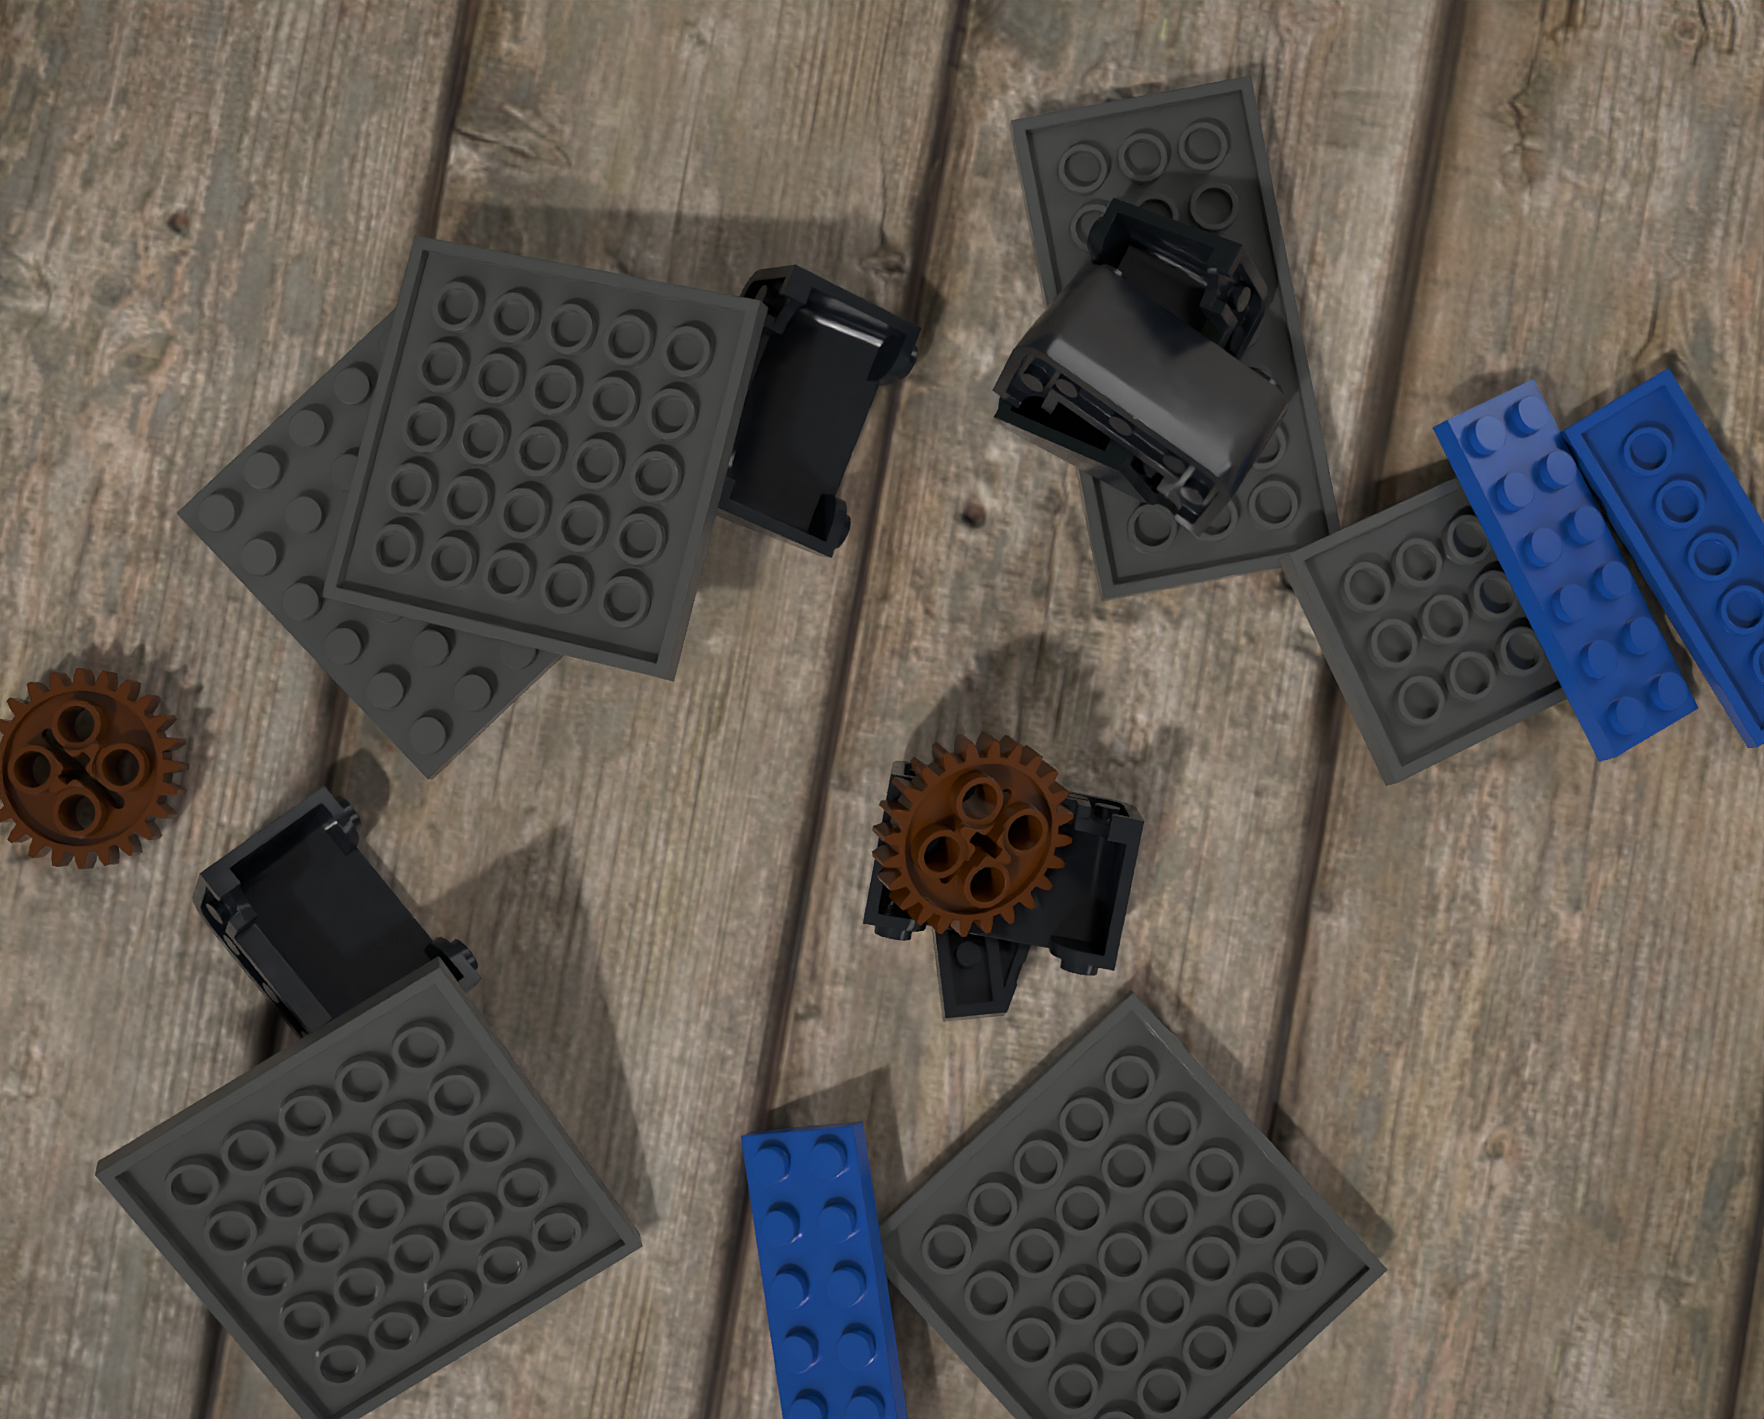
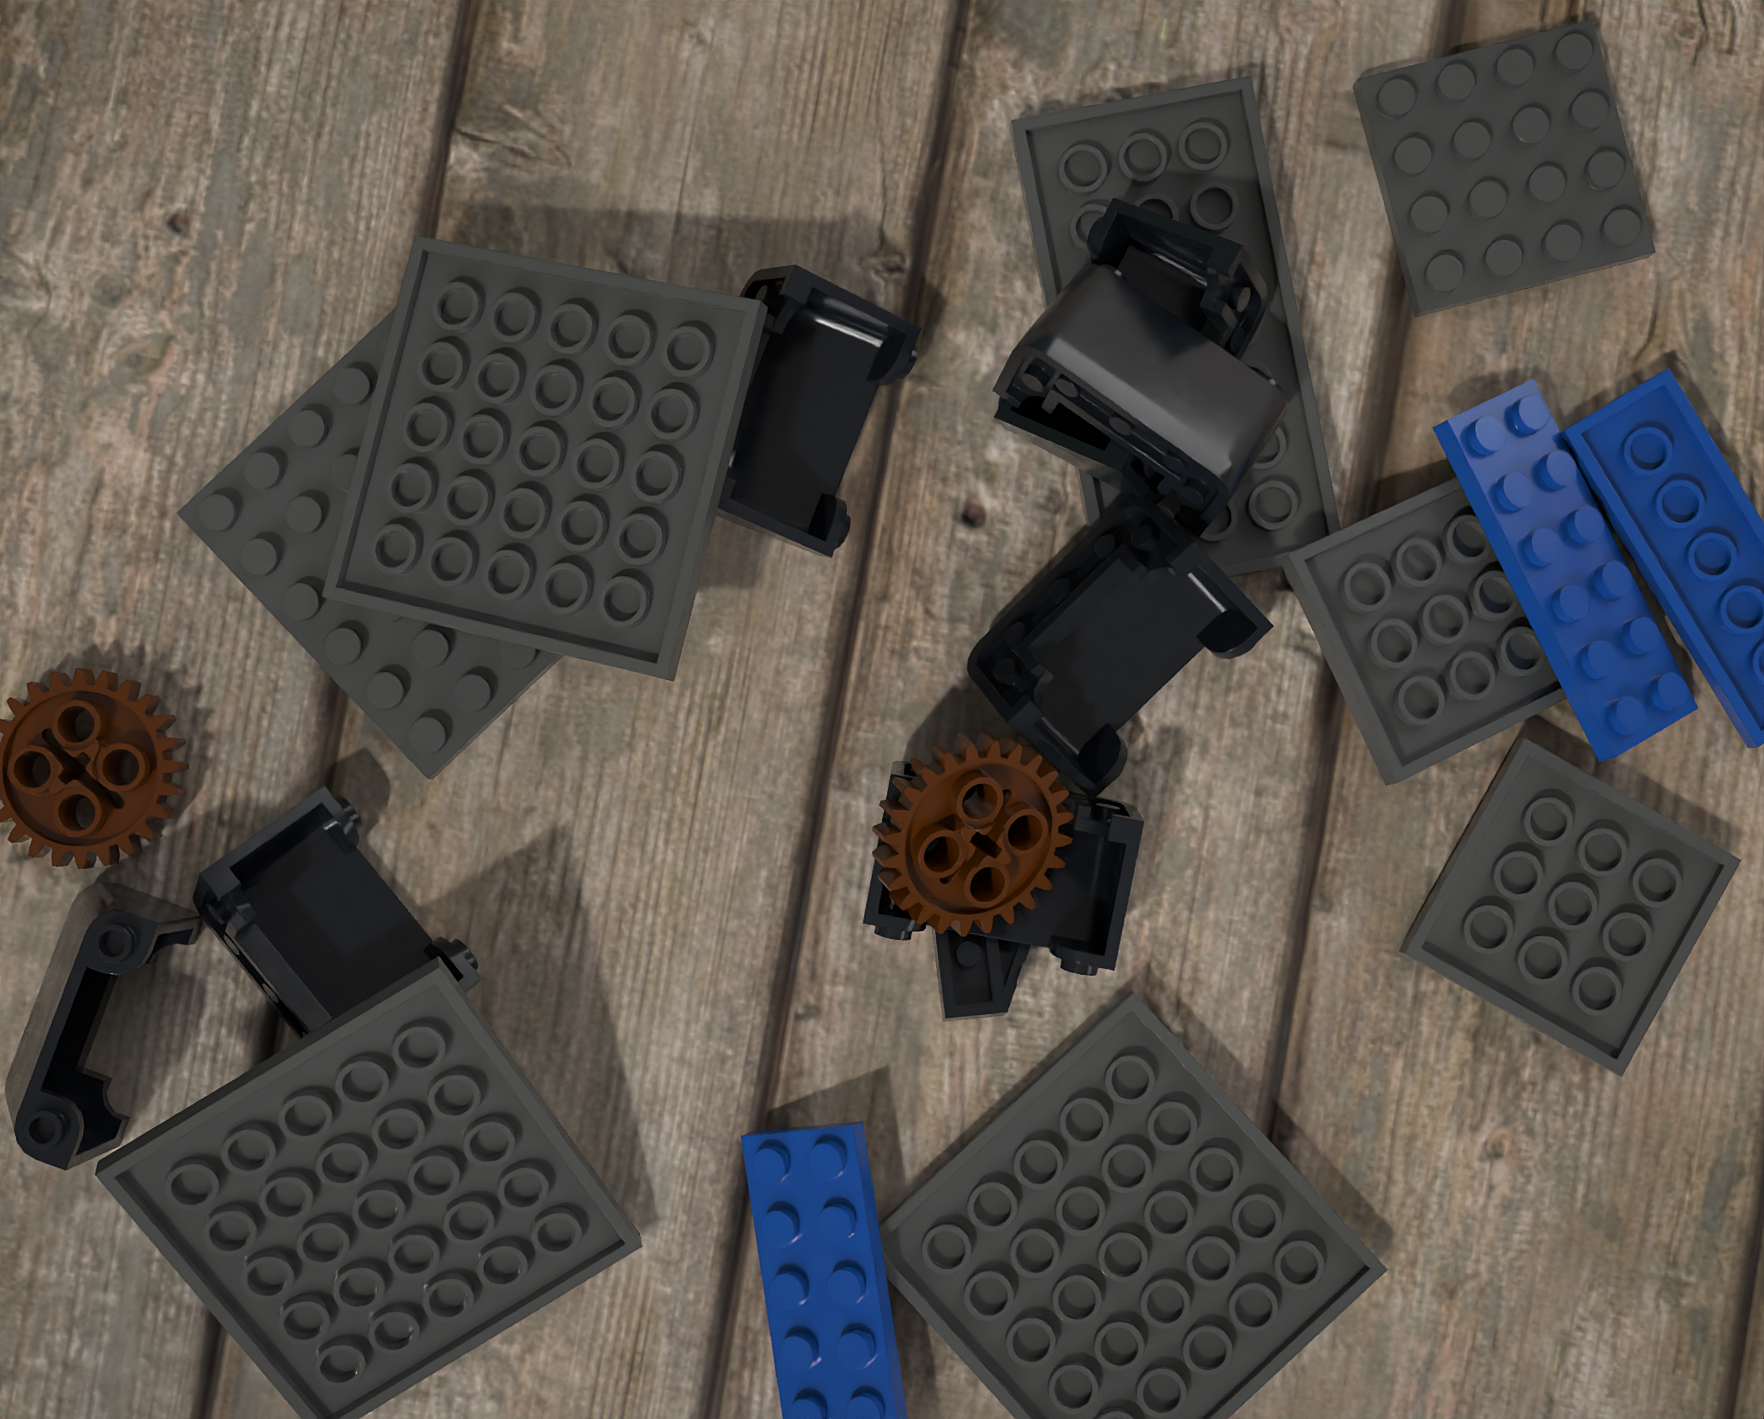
none -> black windscreen [4,882,203,1171]
none -> black windscreen [967,497,1274,800]
none -> dark grey plate [1353,19,1656,318]
none -> dark grey plate [1399,737,1741,1077]

